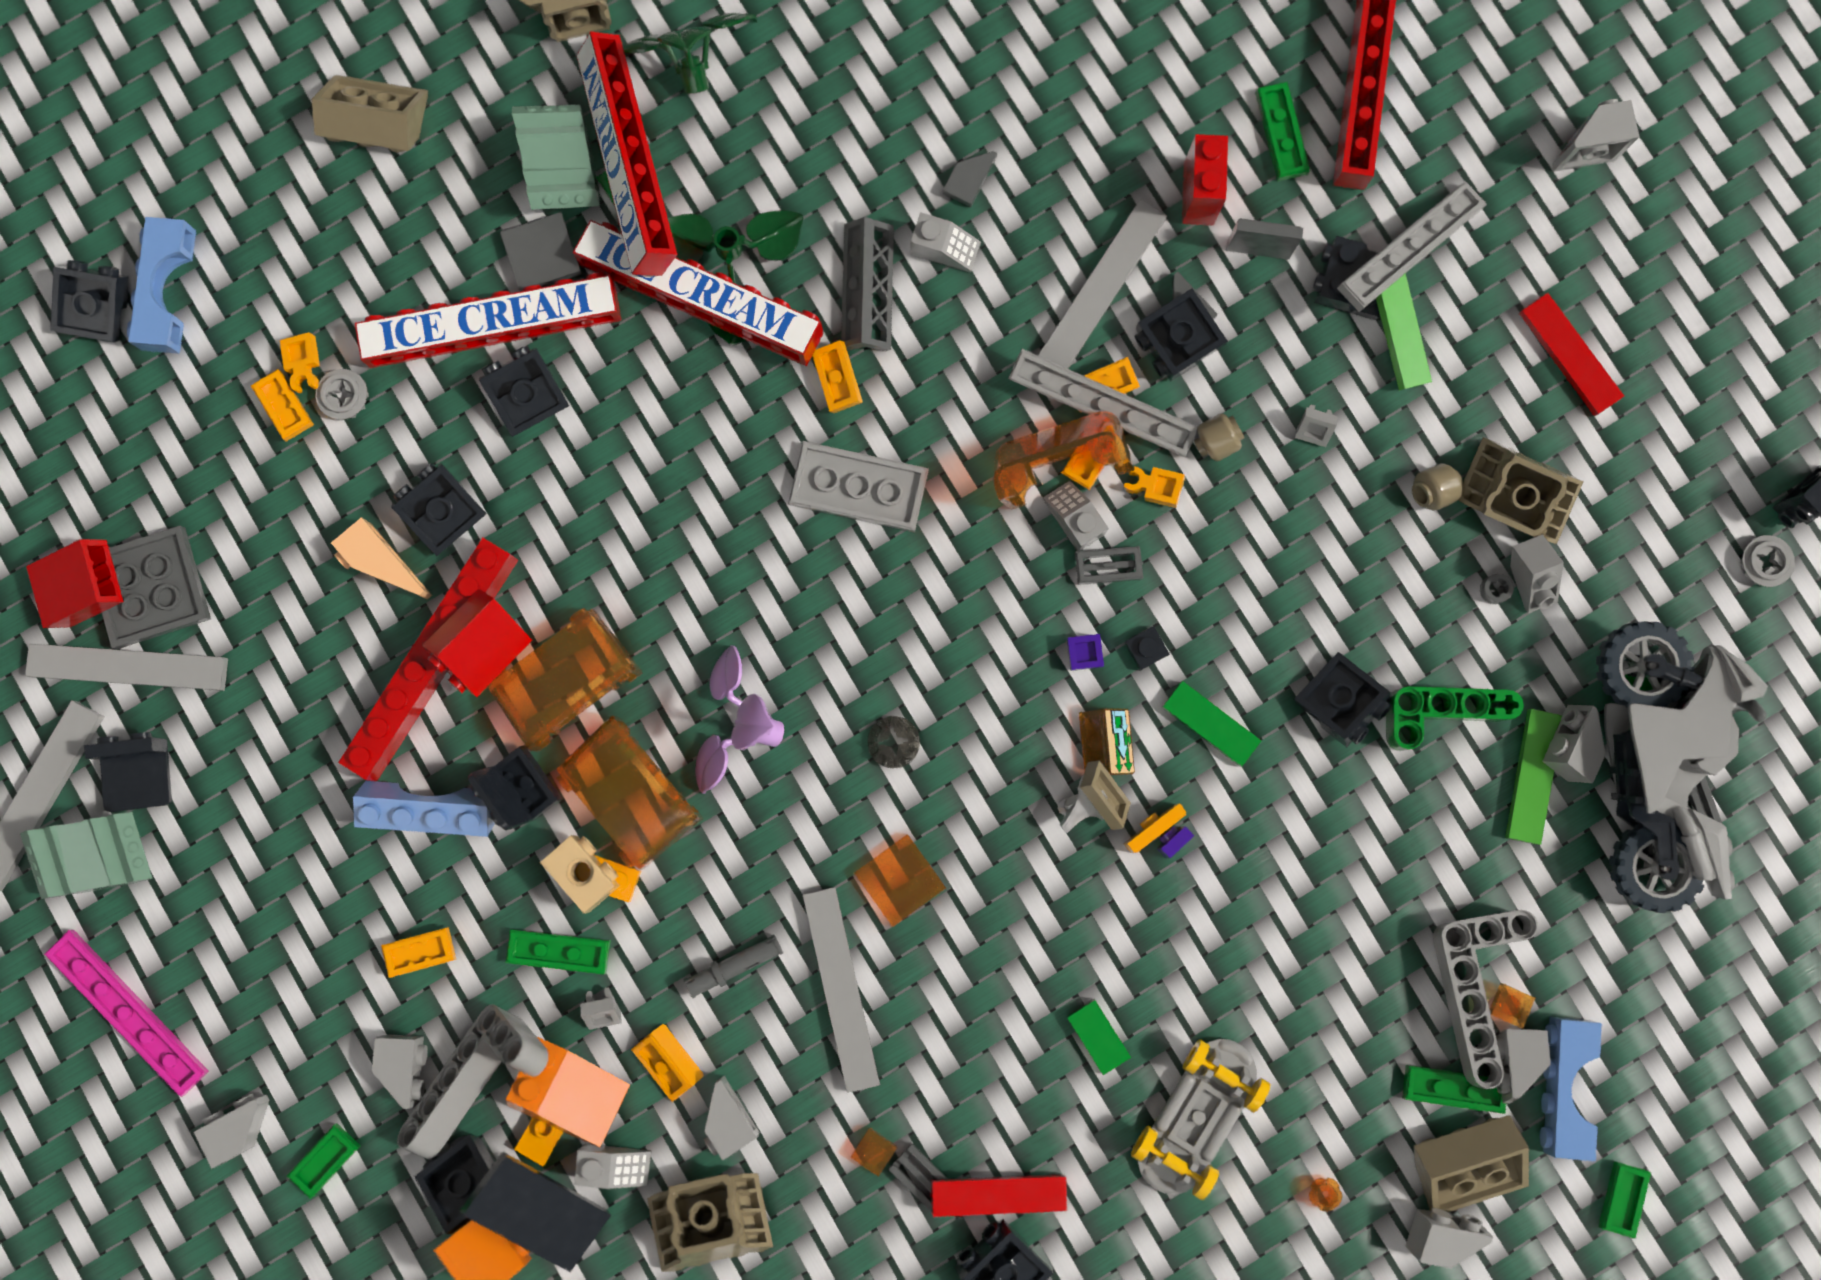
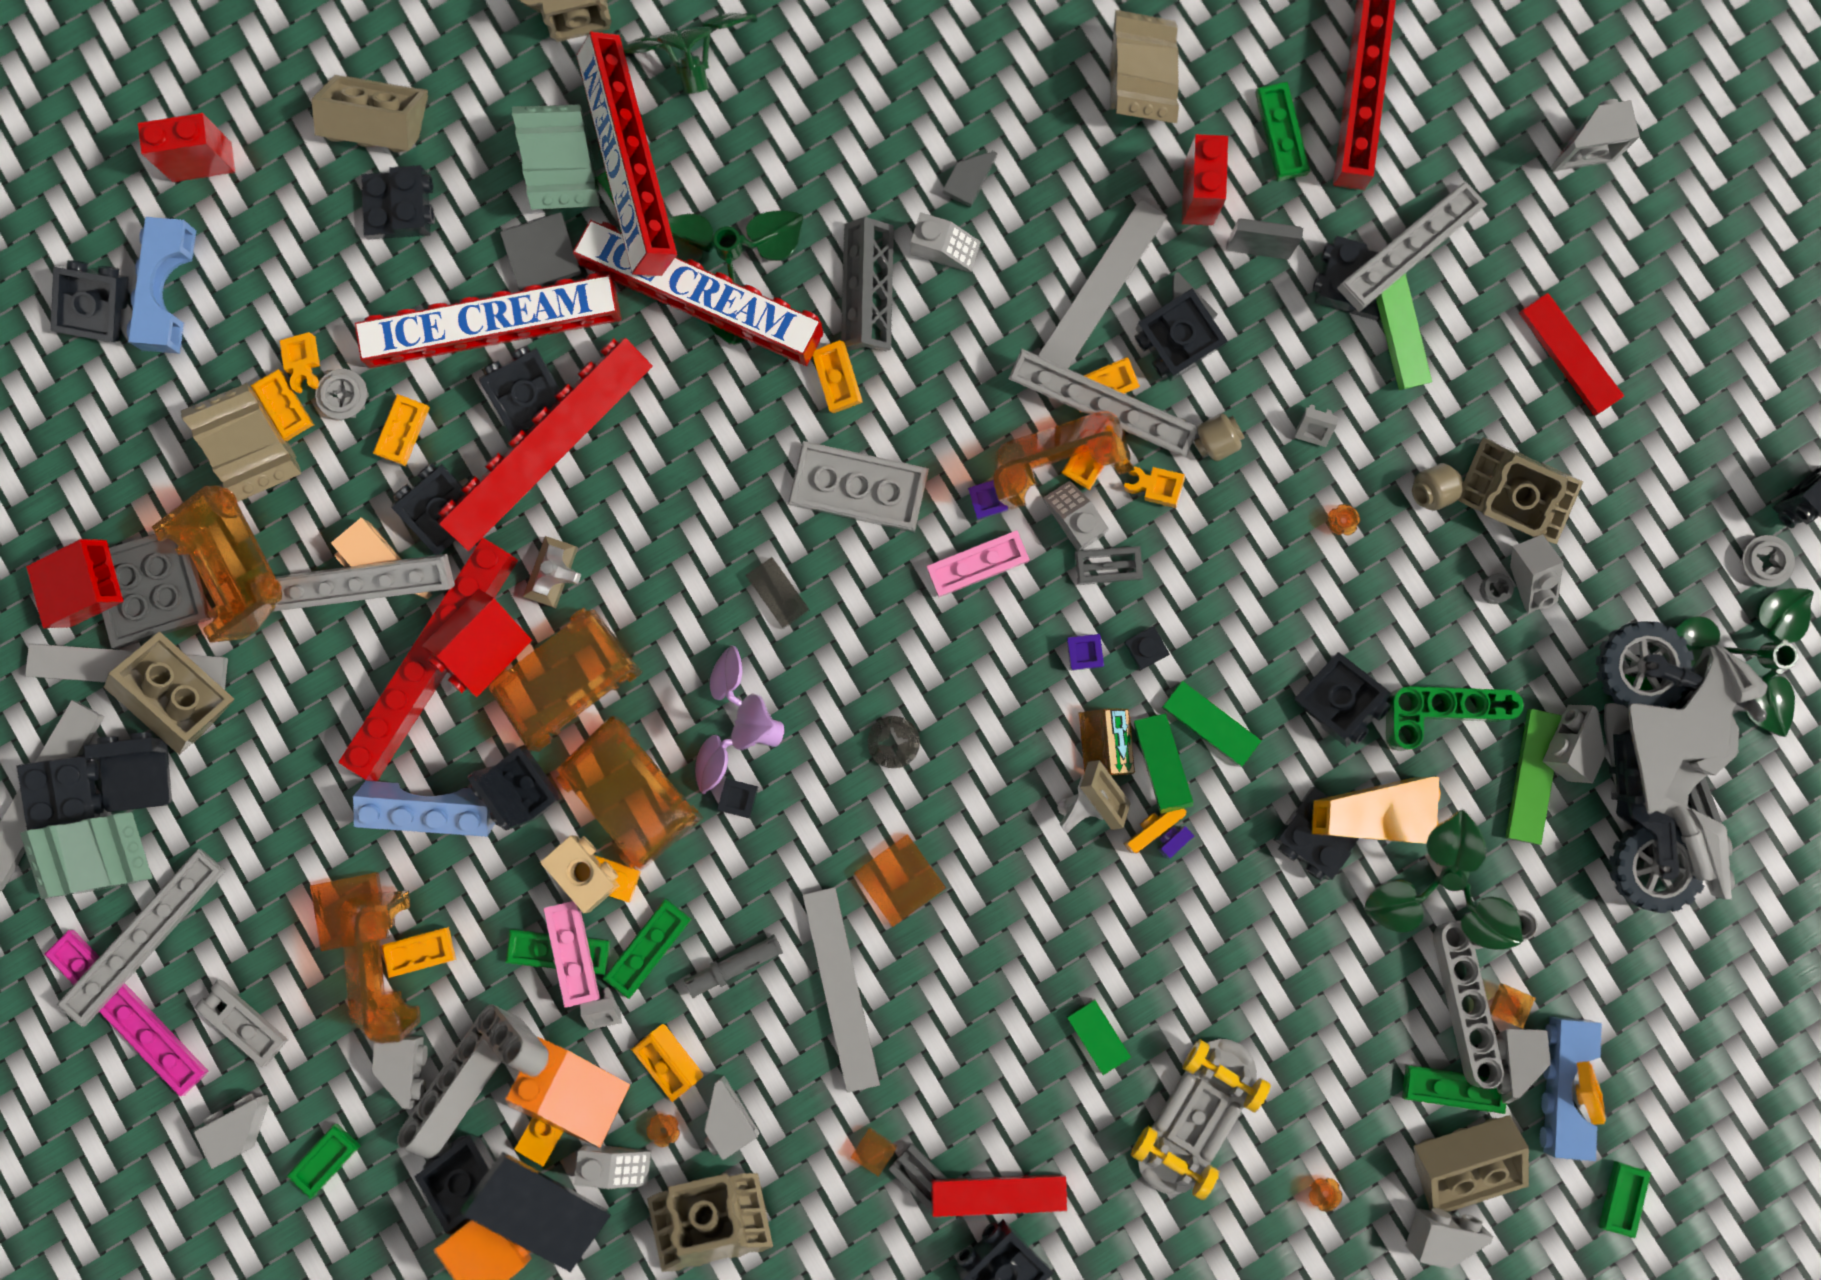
none -> black plate [16,755,104,830]
none -> light grey tile [57,849,226,1027]
none -> dark tan slope [104,631,234,755]
none -> red brick [138,113,235,182]
none -> clear orange windscreen [152,486,282,643]
none -> dark tan slope [181,383,302,503]
none -> light grey plate [195,979,289,1067]
none -> light grey tile [262,554,455,612]
none -> clear orange tile [310,872,390,951]
none -> clear orange windscreen [340,890,421,1044]
none -> black plate [361,165,435,240]
none -> light orange plate [373,394,430,467]
none -> red brick [436,338,653,552]
none -> piece [523,536,581,609]
none -> bright pink plate [543,901,600,1008]
none -> green tile [603,899,692,999]
none -> clear orange plate [647,1113,680,1148]
none -> black plate [717,778,759,819]
none -> clear smoke tile [746,557,810,629]
none -> bright pink plate [926,530,1029,598]
none -> dark purple plate [968,479,1009,520]
none -> dark tan slope [1110,10,1179,123]
none -> green tile [1134,713,1193,814]
none -> black plate [1273,787,1359,881]
none -> slope [1312,777,1441,844]
none -> clear orange plate [1328,504,1360,536]
none -> dark green plant [1364,809,1523,950]
none -> light orange plate [1575,1061,1606,1125]
none -> dark green plant [1674,588,1814,737]

